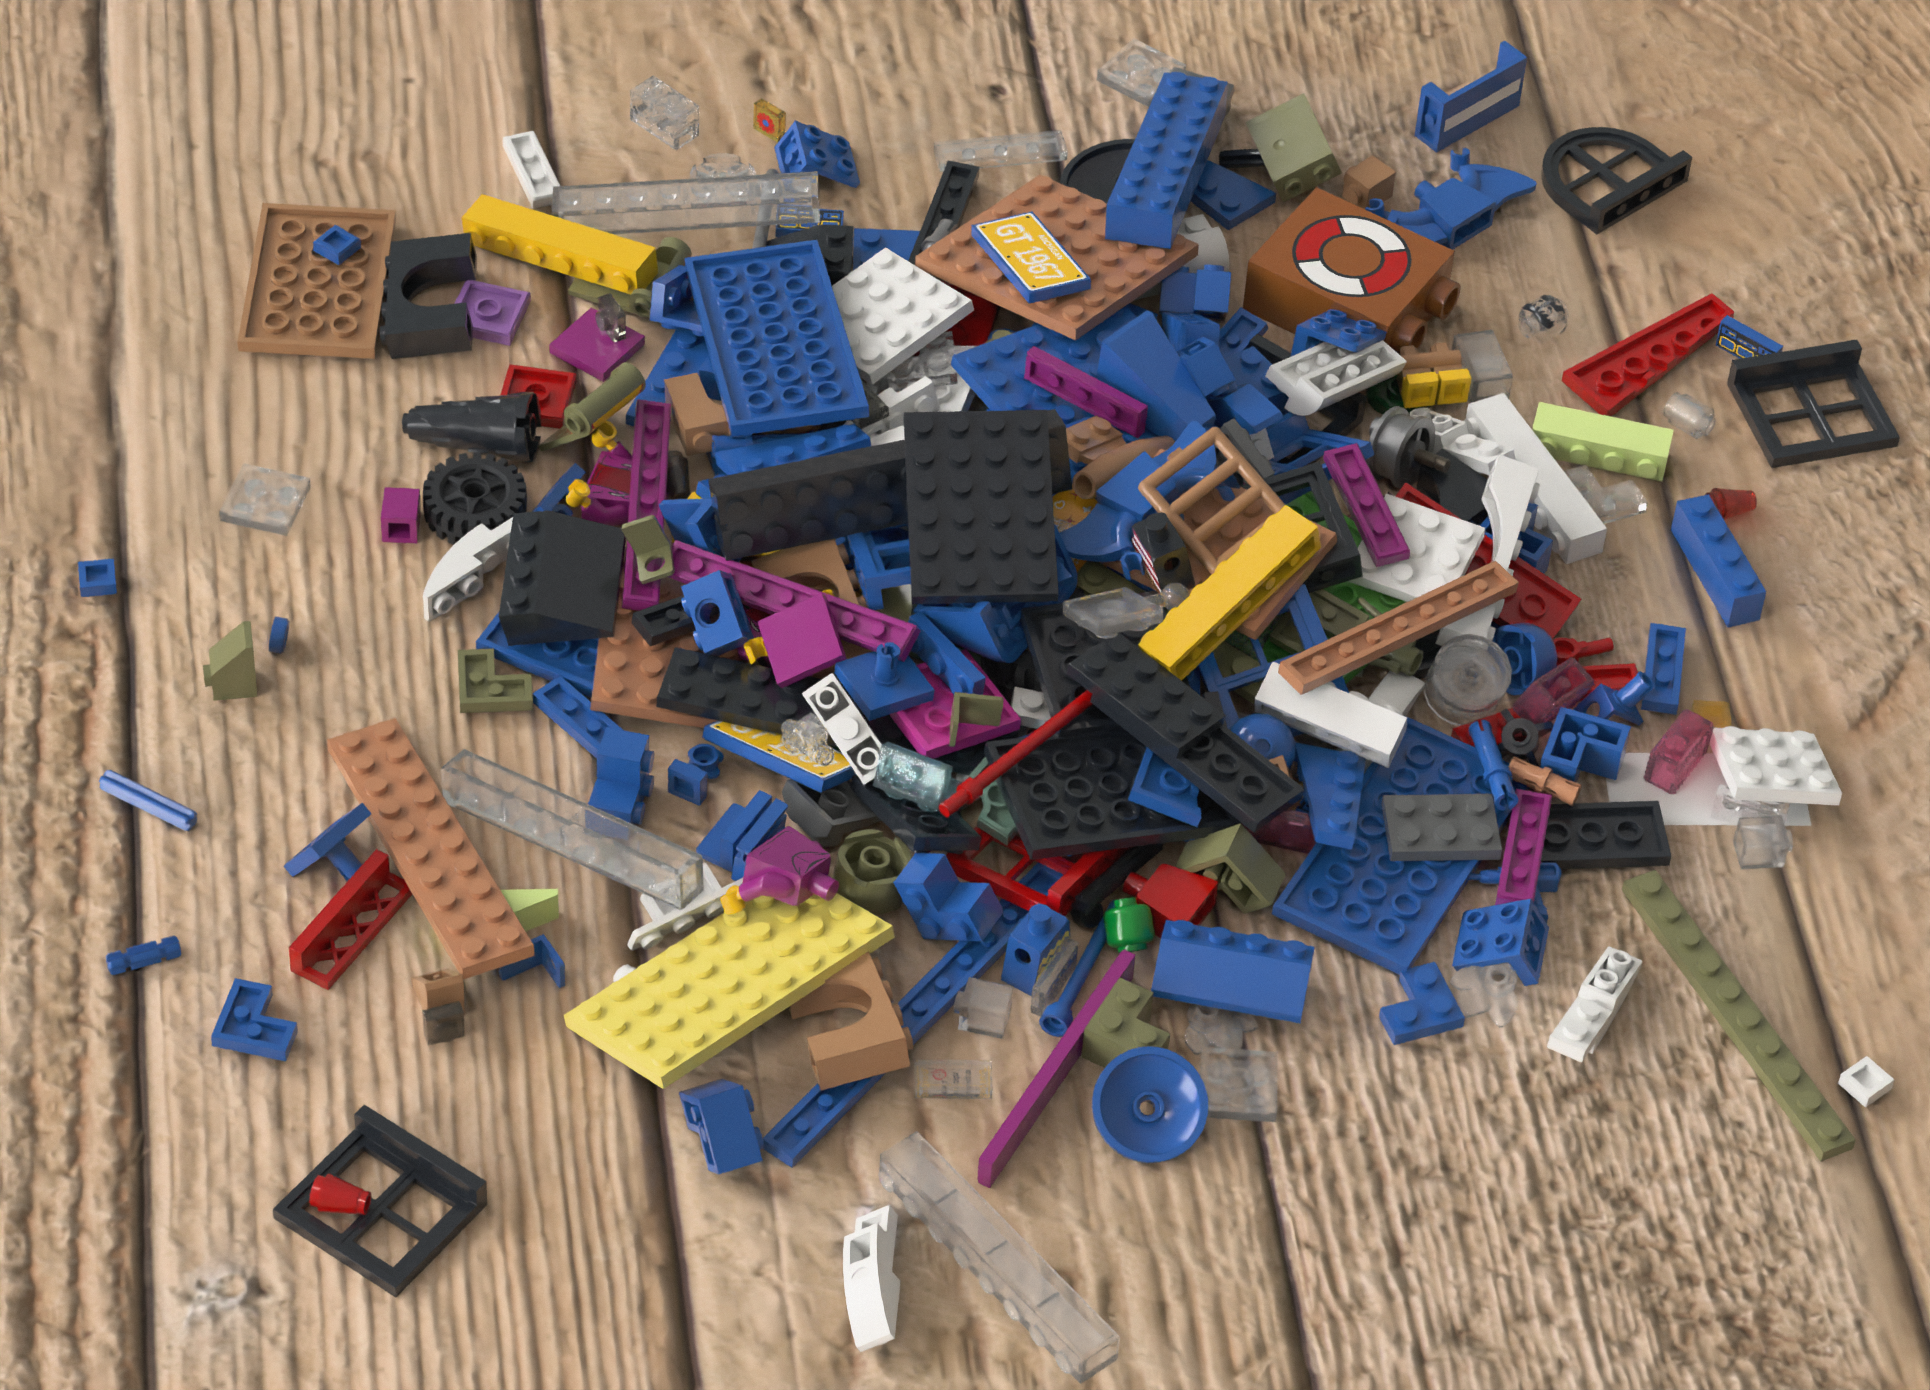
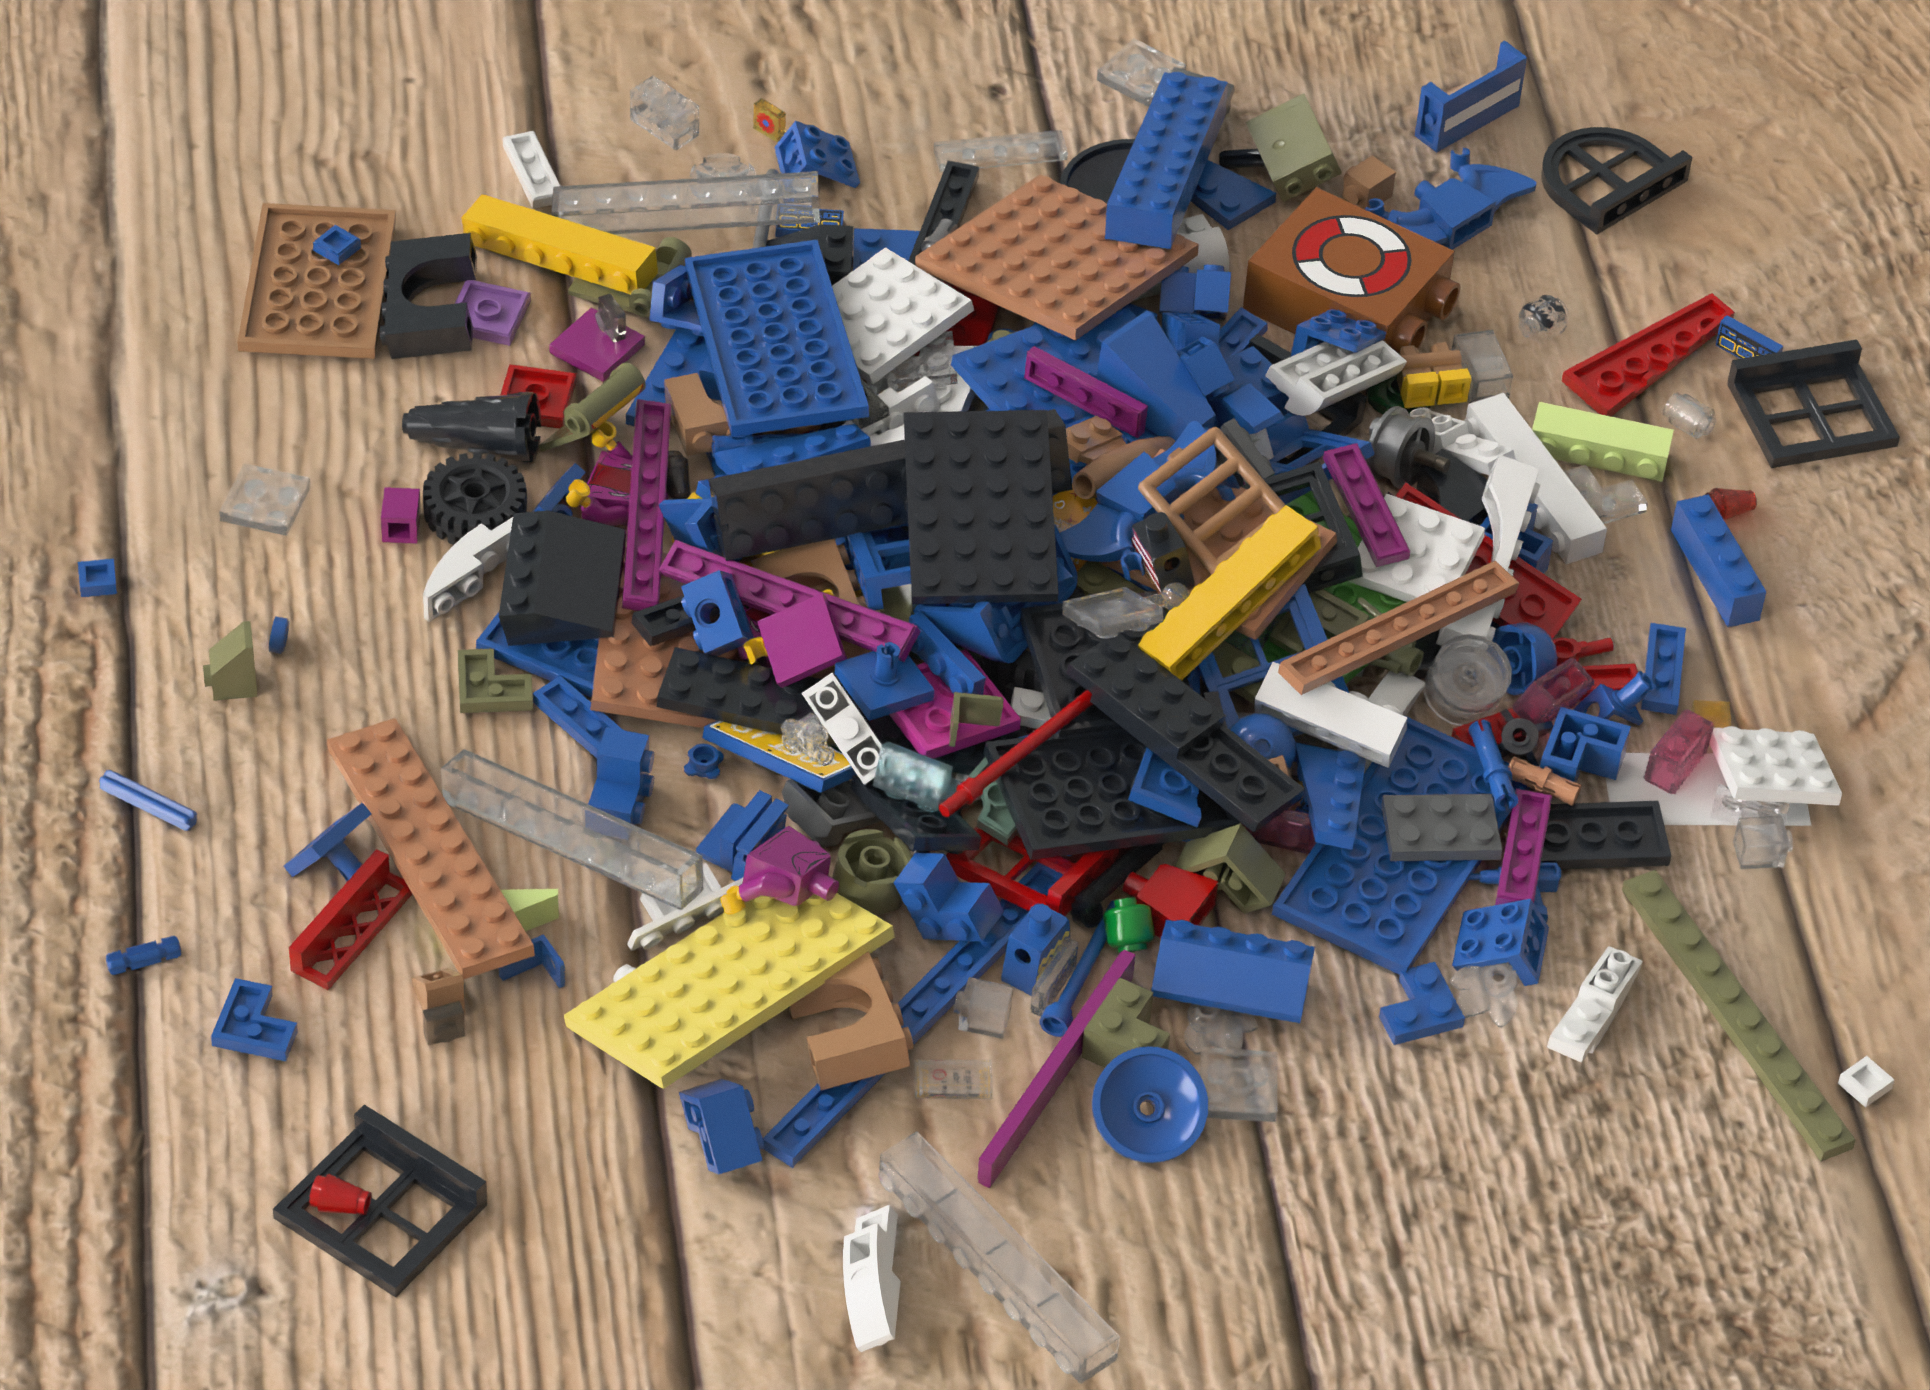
olive bracket [622,515,675,584] -> none
blue plate [668,759,707,806] -> none
tile [971,211,1091,304] -> none

